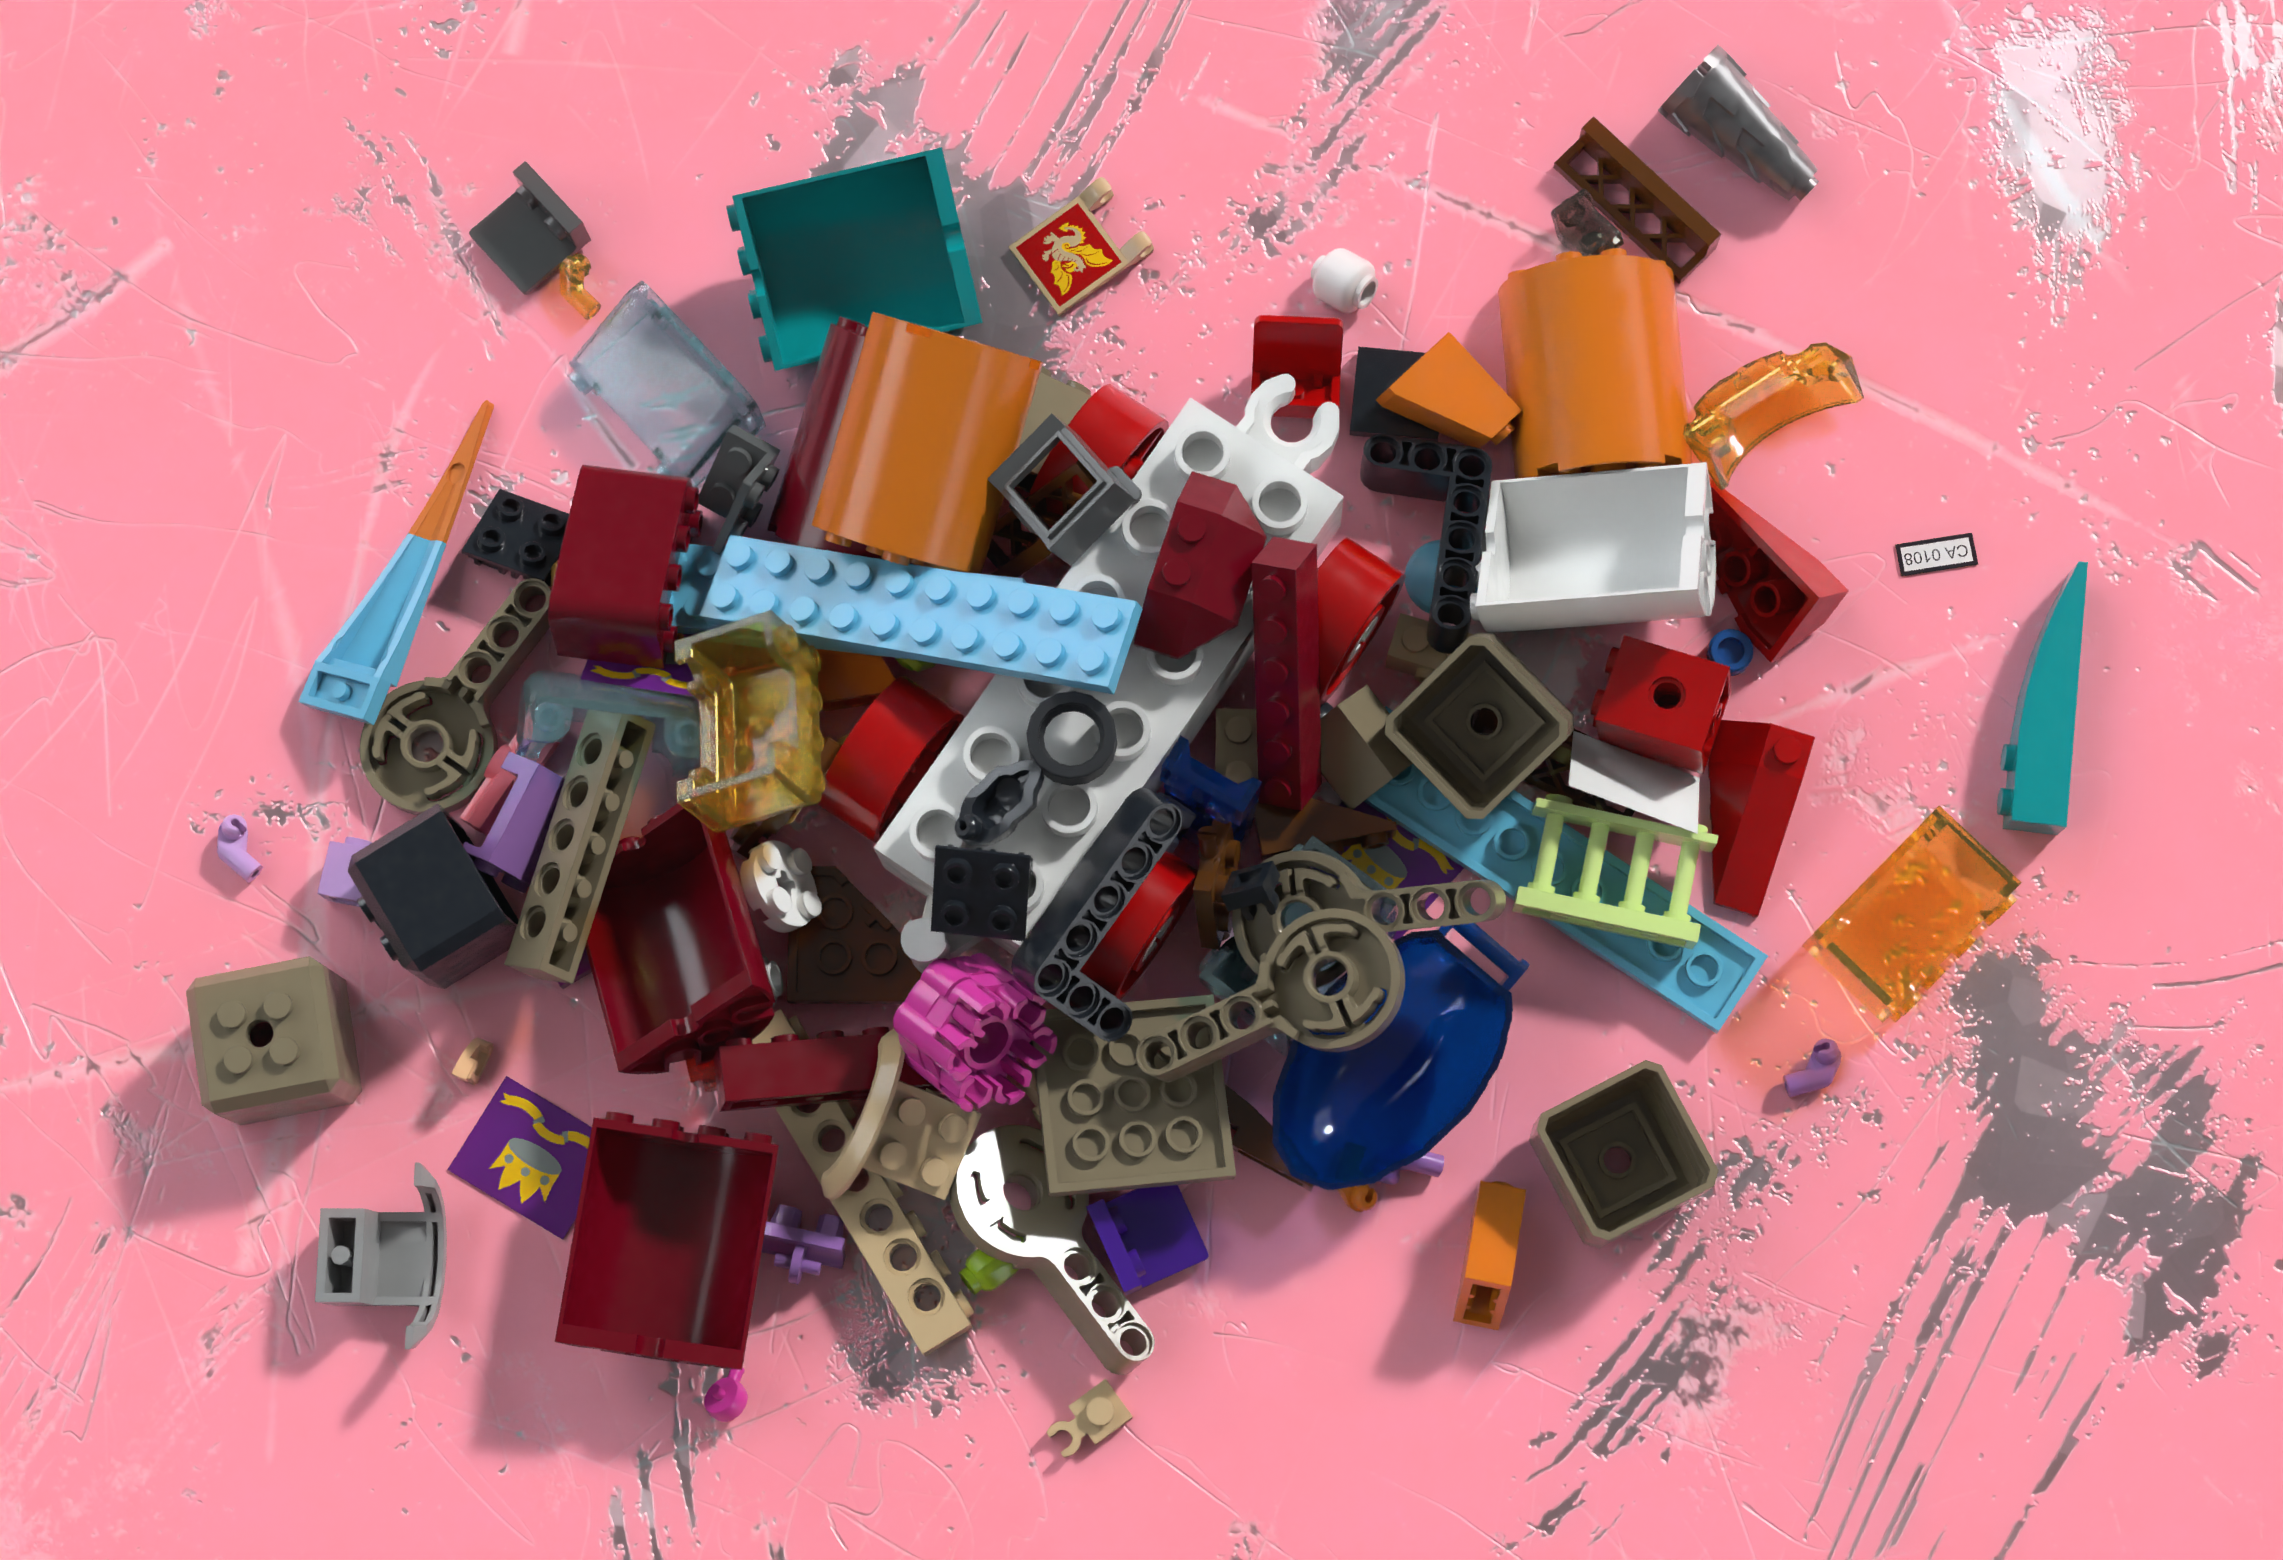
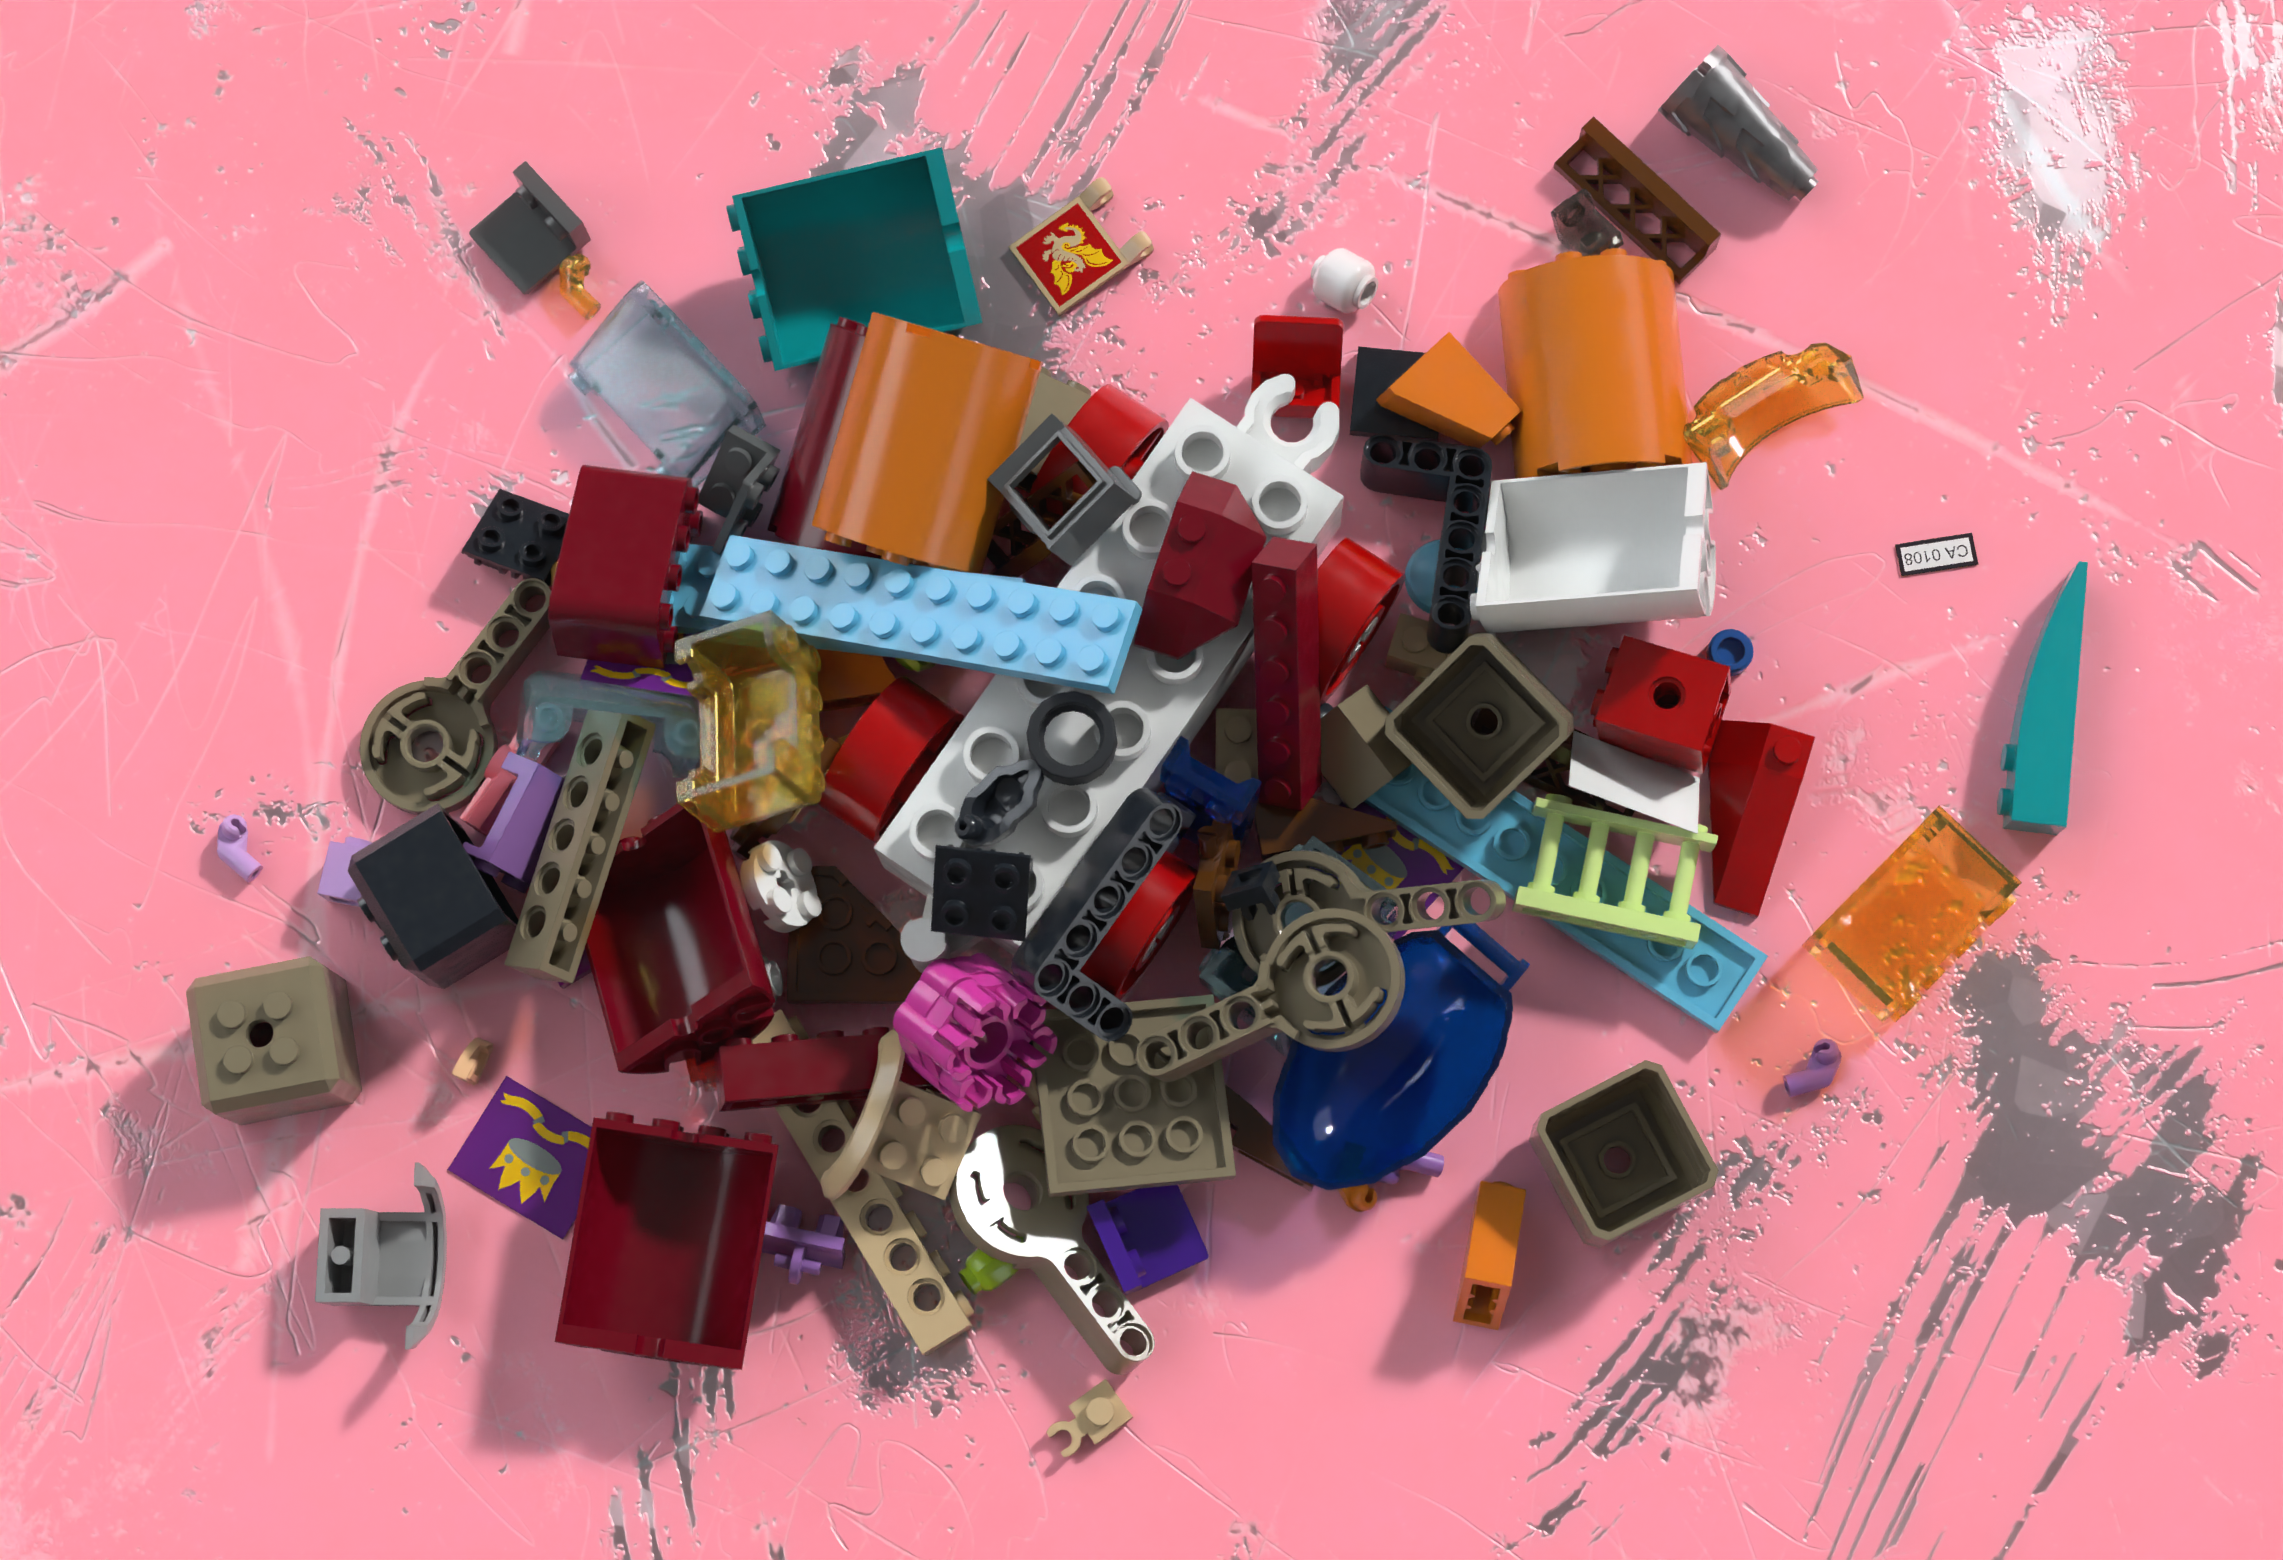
medium azure plate [298,400,494,725] -> none
dark pink piece [704,1368,748,1422] -> none
red wedge [1709,477,1849,663] -> none

